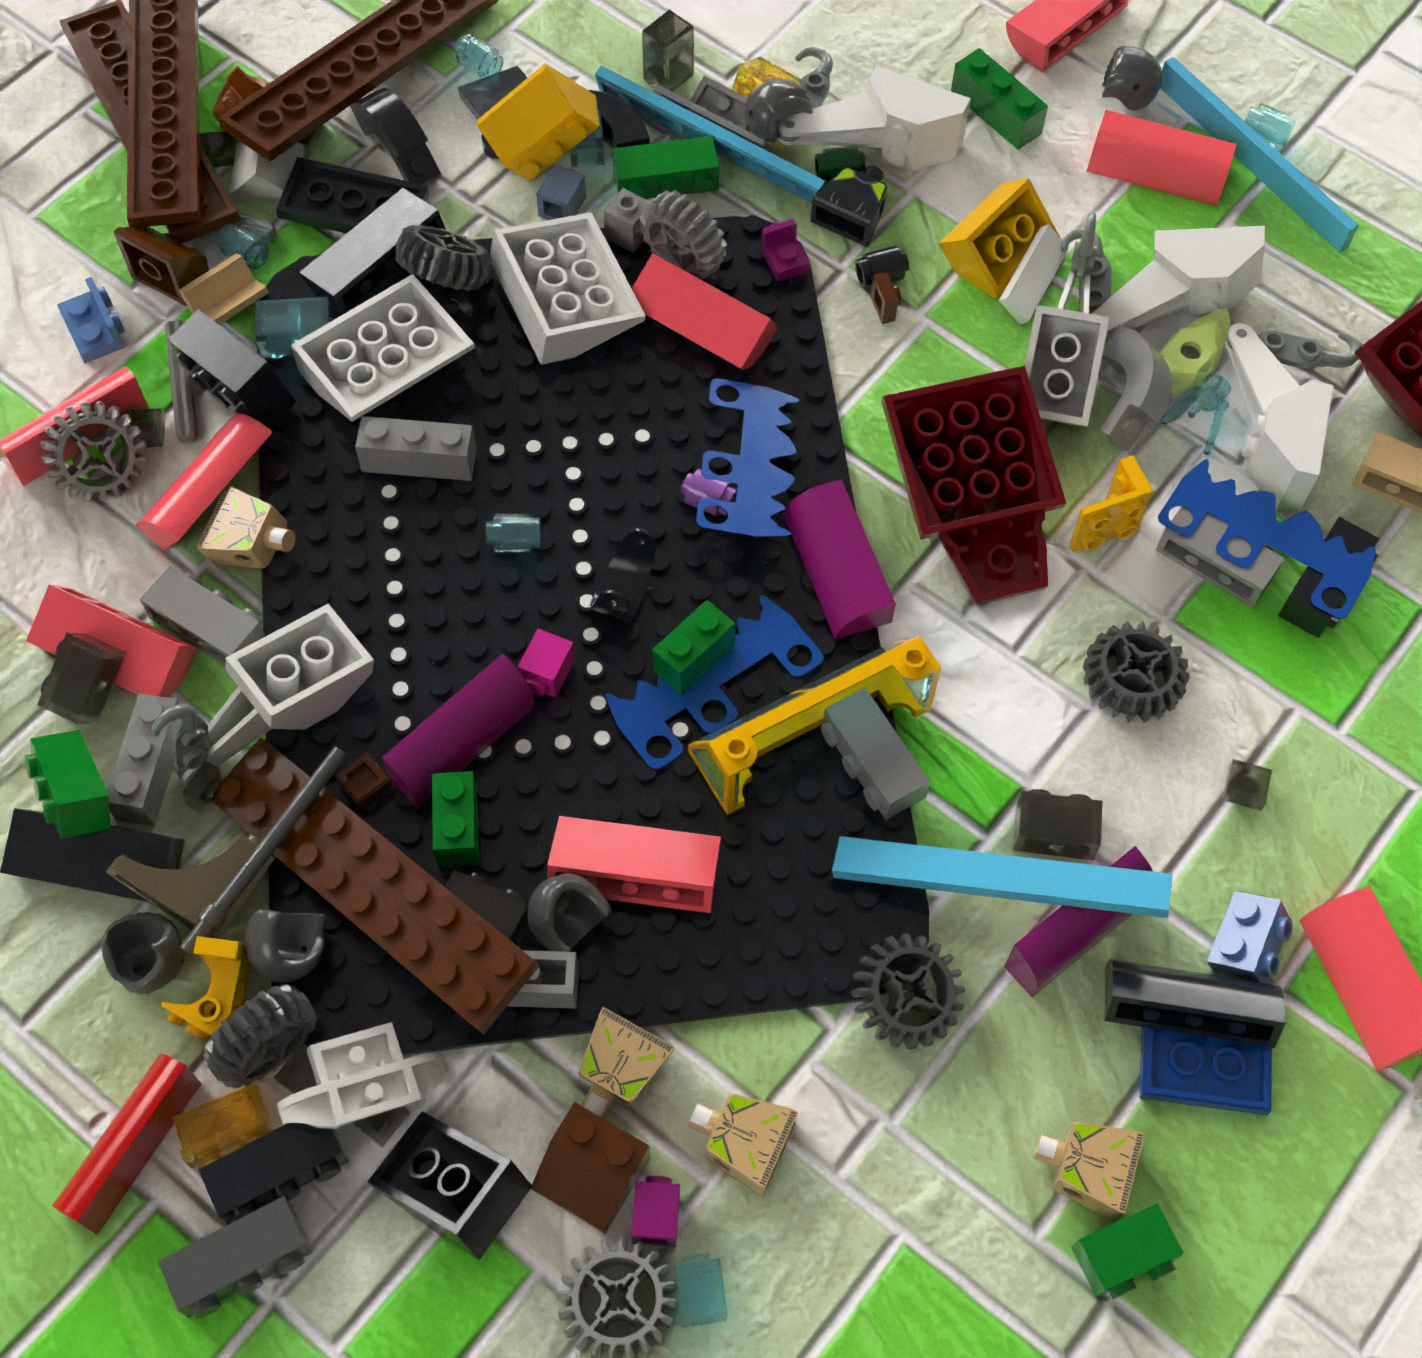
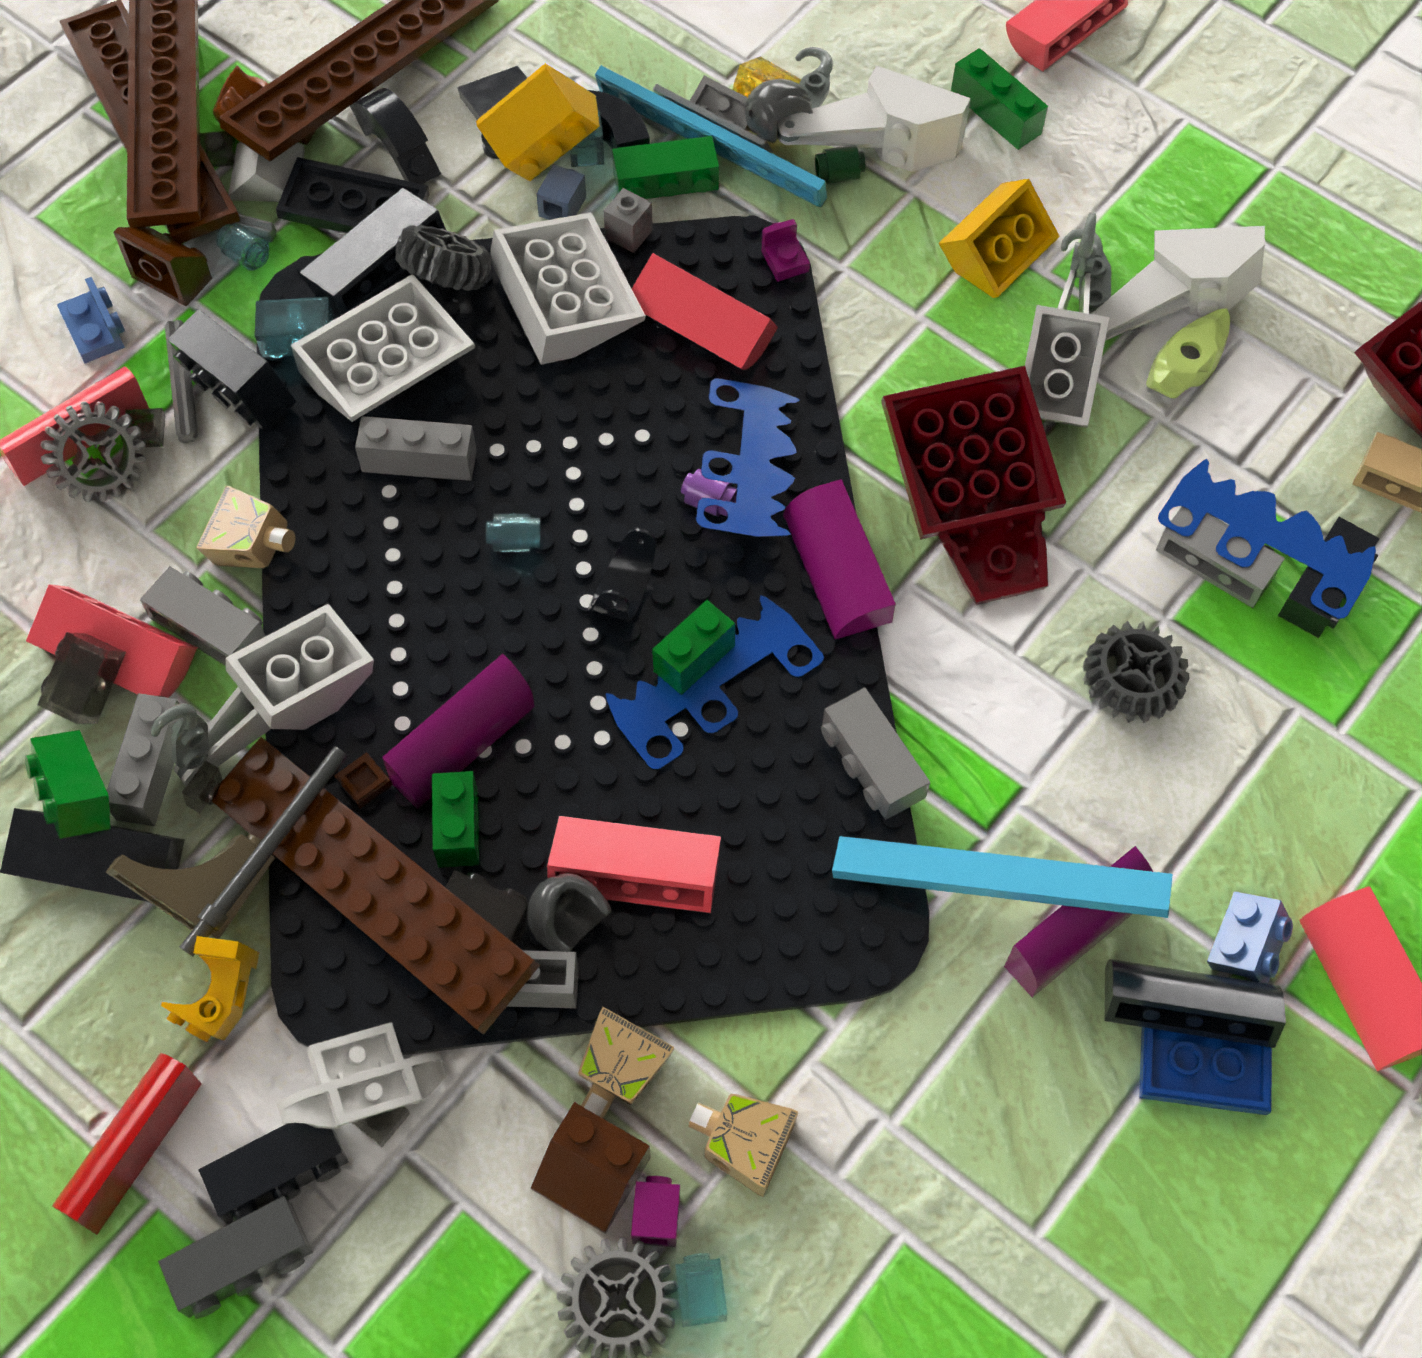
dark grey piece [101,912,184,994] -> none
coral brick [135,414,272,550] -> none
clear yellow bracket [173,1083,273,1169] -> none
tan panel [178,253,269,325] -> none
dark grey gear [203,984,317,1089] -> none
dark grey piece [245,910,325,983] -> none
clear smoke plate [273,1044,317,1094] -> none
black slope [367,1111,533,1260] -> none
clear light blue brick [454,33,504,78] -> none
dark pink brick [518,629,575,698] -> none
light grey gear [639,190,727,280] -> none
clear smoke brick [642,9,694,92] -> none
yellow windscreen [688,636,942,815] -> none
black torso [810,165,888,247] -> none
dark grey gear [851,934,966,1050] -> none
black brick [855,245,909,288] -> none
reddish brown plate [871,272,901,324] -> none
white tile [999,224,1069,325] -> none
clear smoke brick [1013,789,1103,861] -> none
tan torso [1033,1122,1145,1222] -> none
yellow bracket [1069,455,1153,552] -> none
green brick [1071,1203,1184,1299] -> none
coral brick [1087,110,1237,206] -> none
light grey arch [1099,325,1172,452] -> none
dark grey piece [1102,46,1162,111] -> none
medium azure tile [1161,57,1359,253] -> none
clear light blue plant [1162,374,1231,455] -> none
clear smoke plate [1222,759,1272,811] -> none
white slope [1225,323,1360,515] -> none
clear light blue brick [1245,103,1296,147] -> none

